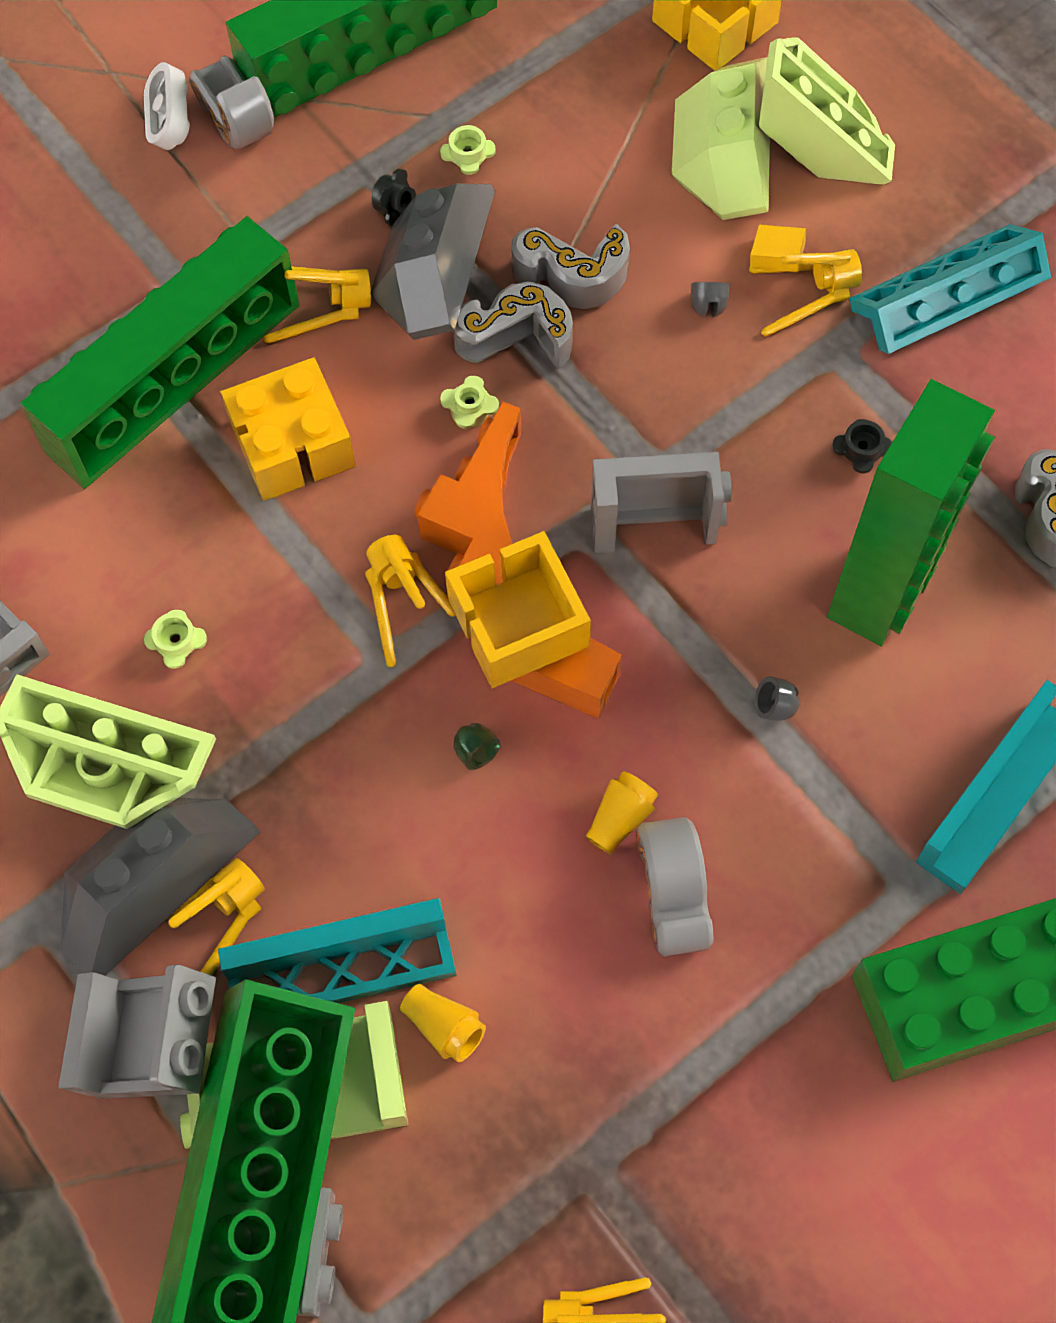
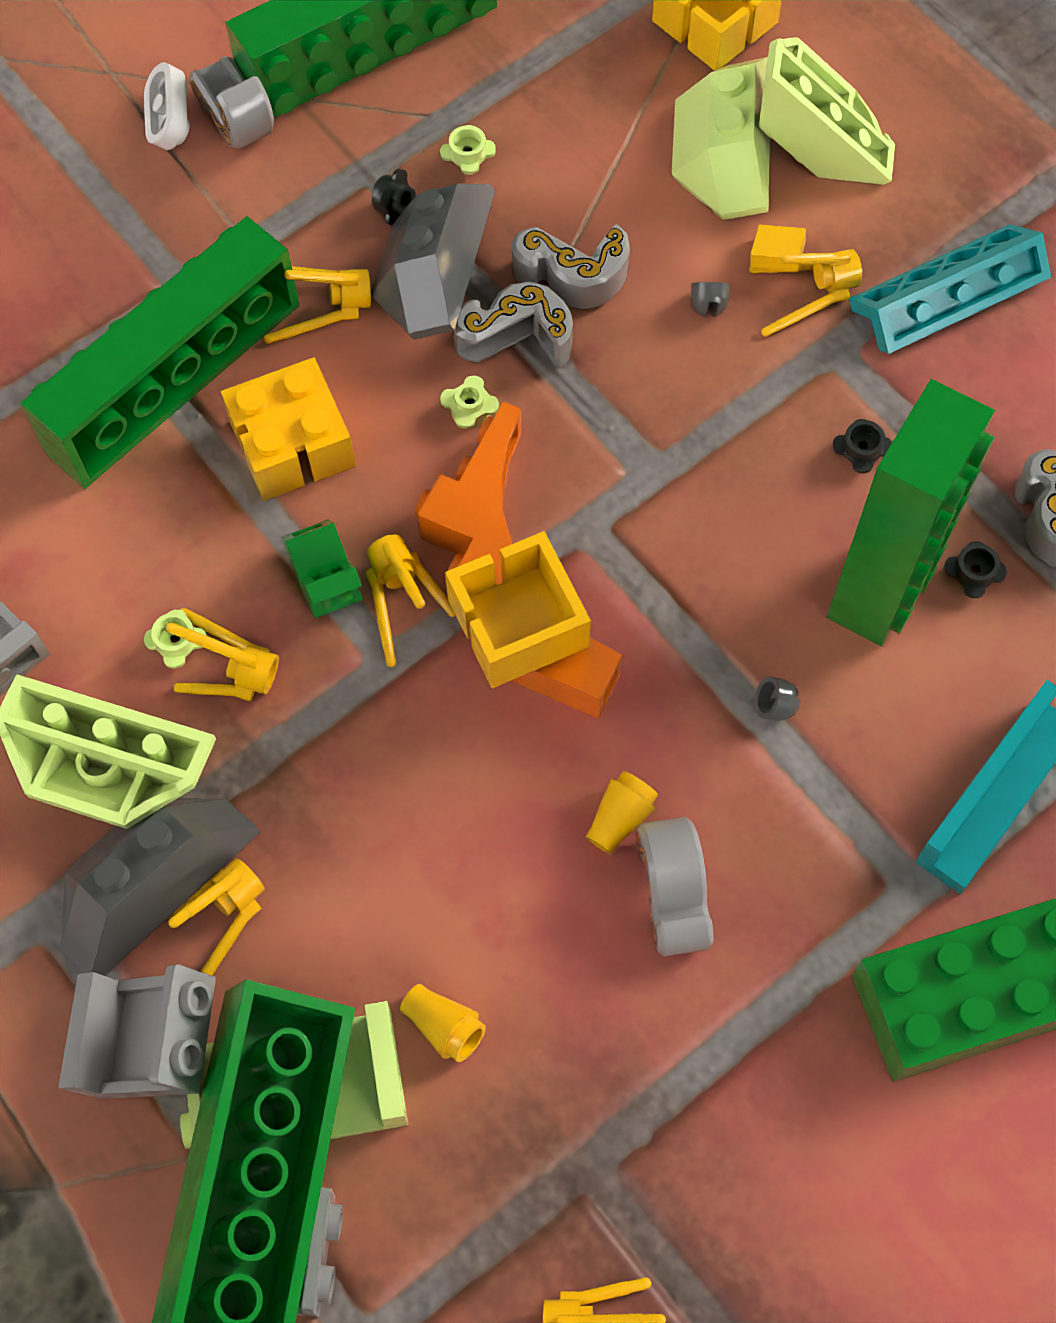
teal fence [218,898,457,1003] -> none
clear green hinge [453,723,501,770] -> none
light grey panel [590,452,732,553] -> none
none -> yellow plant [166,608,279,702]
none -> green brick [281,519,363,618]
none -> pearl dark grey plate [944,541,1007,599]

